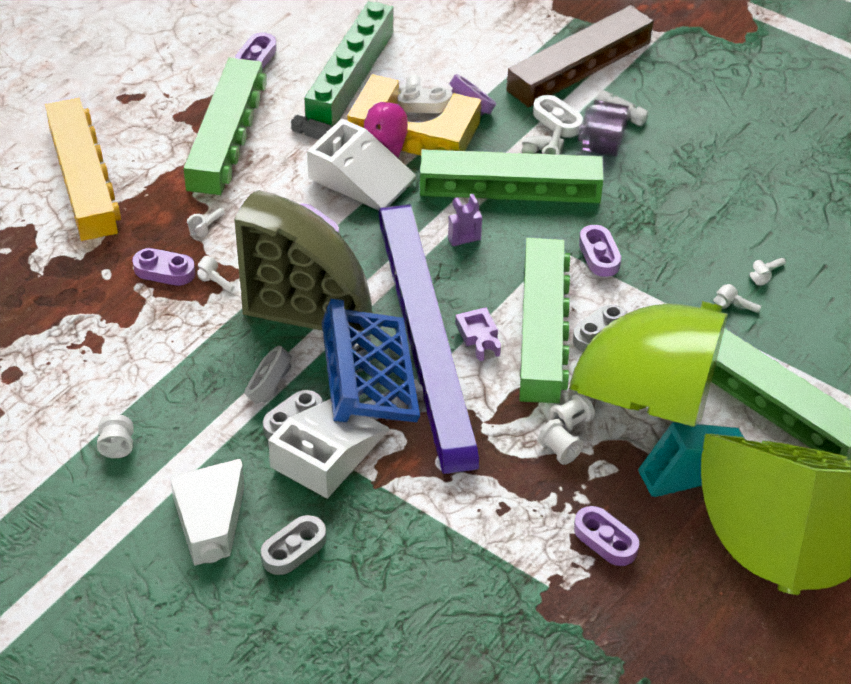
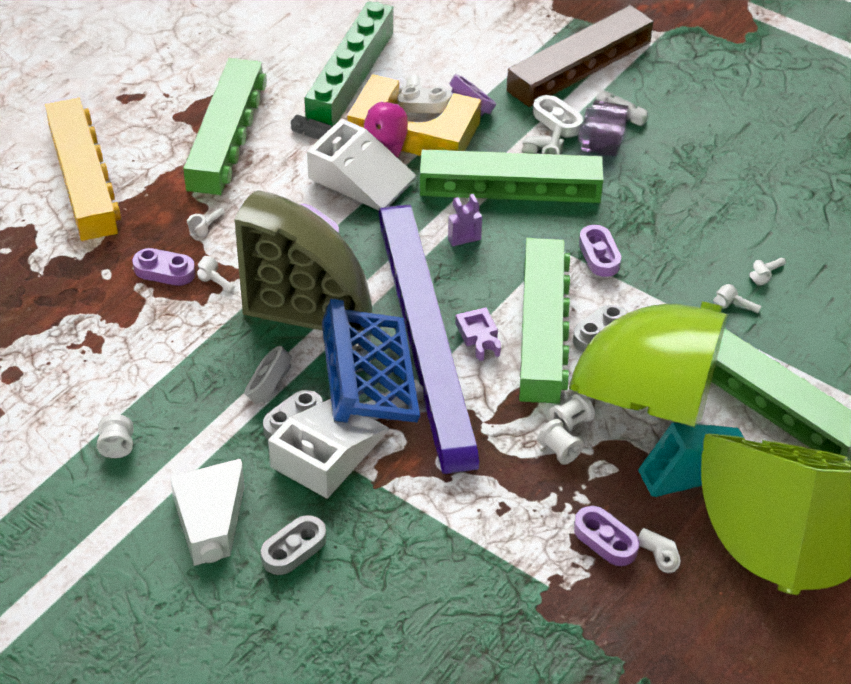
medium lavender plate [235,32,277,70] -> none
none -> white arm [638,528,681,573]

